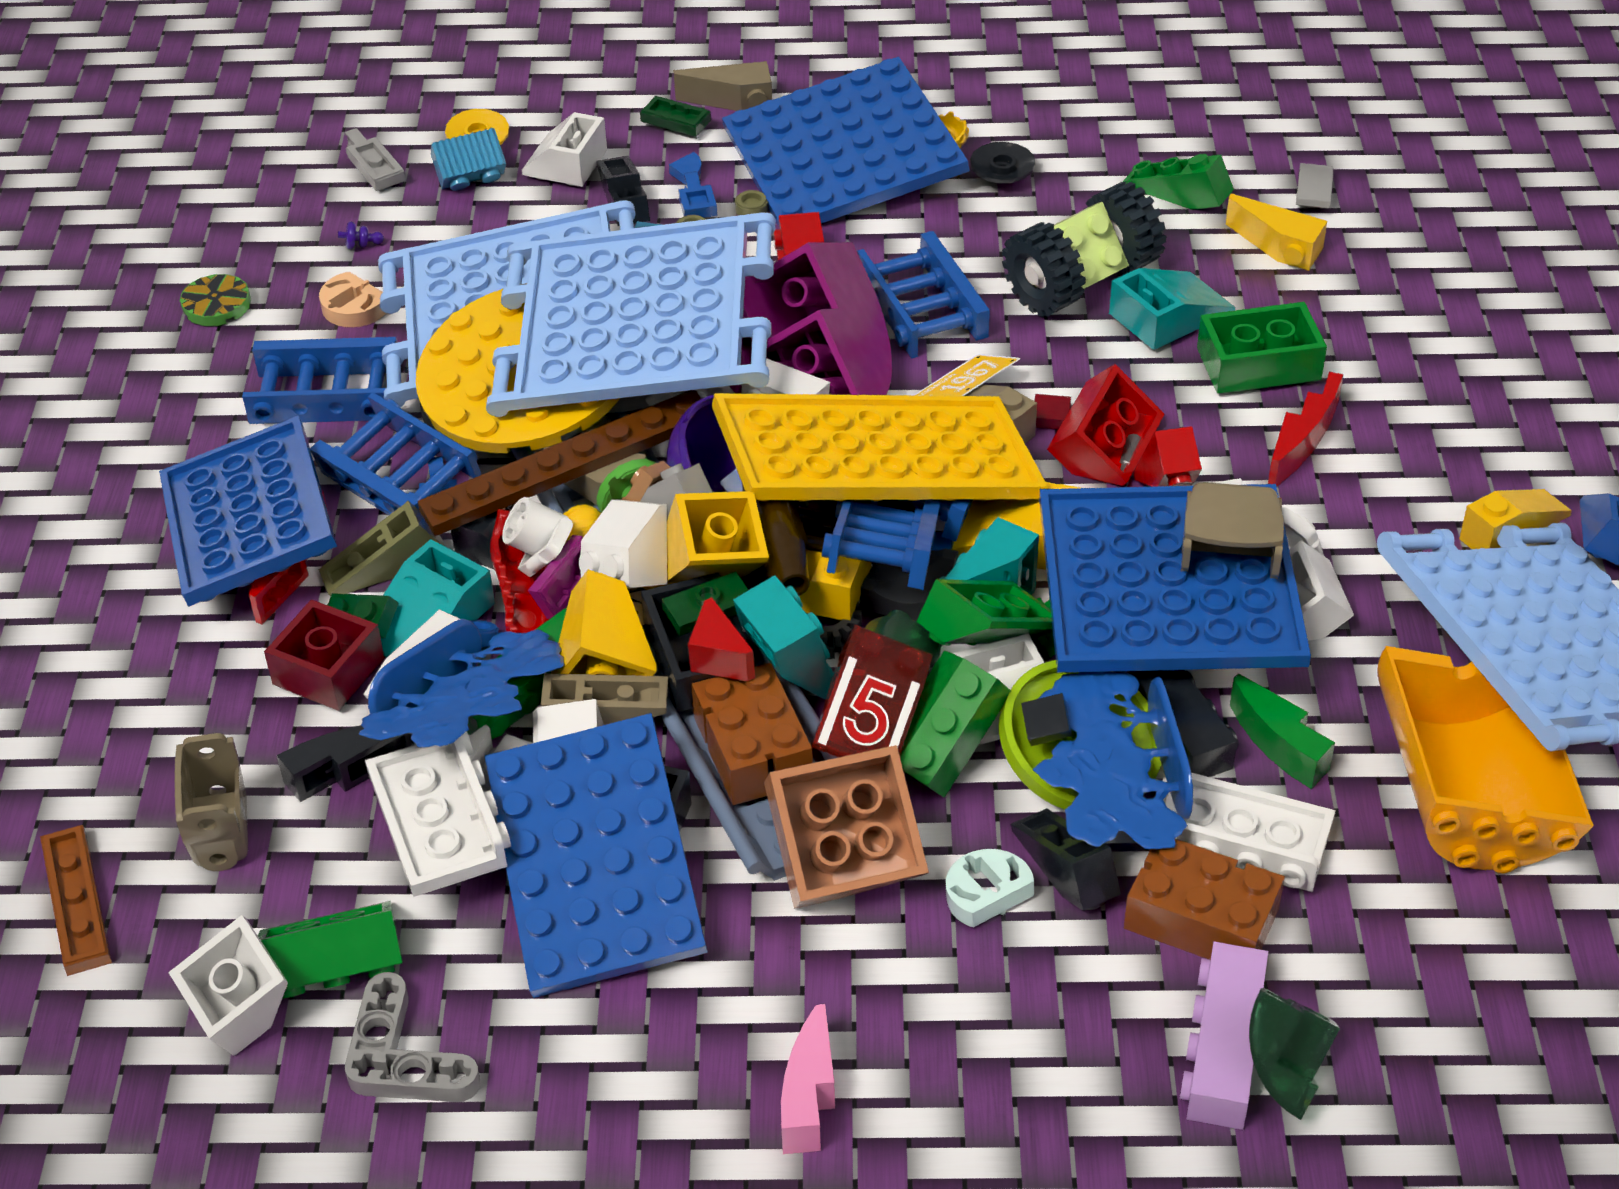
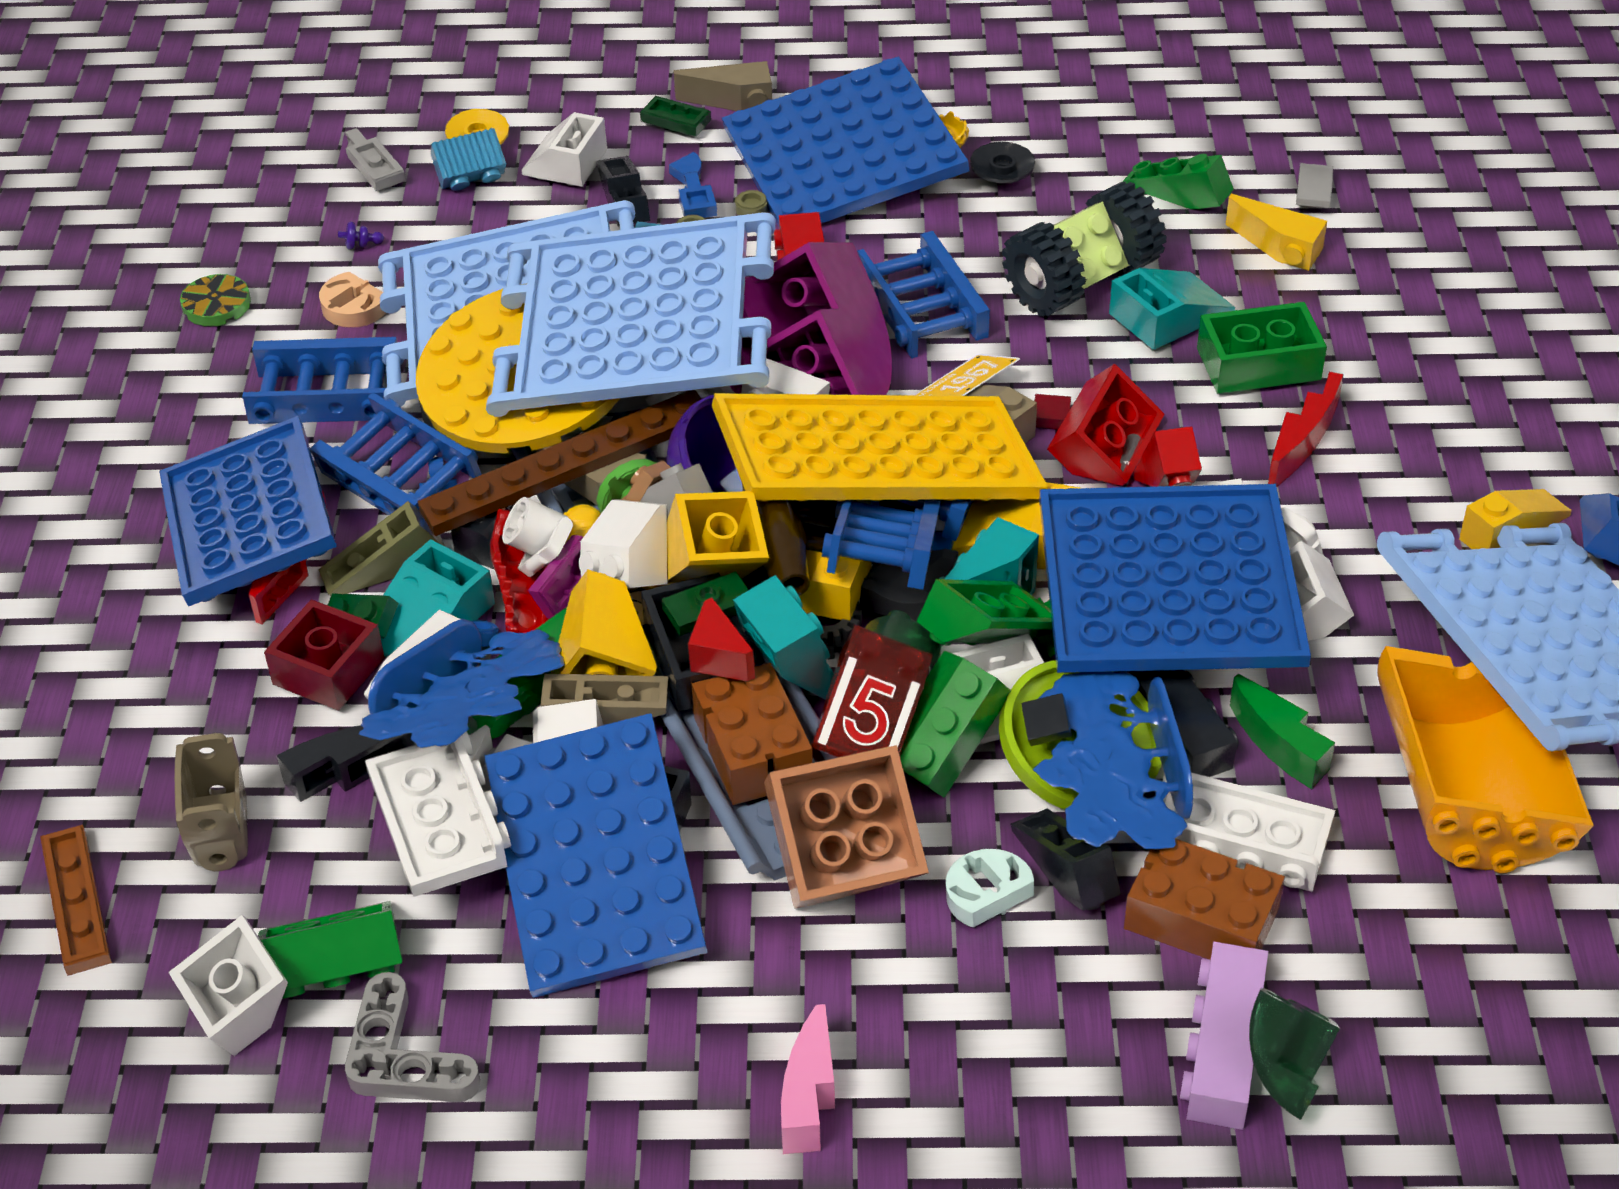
dark tan piece [1181,482,1284,579] -> none

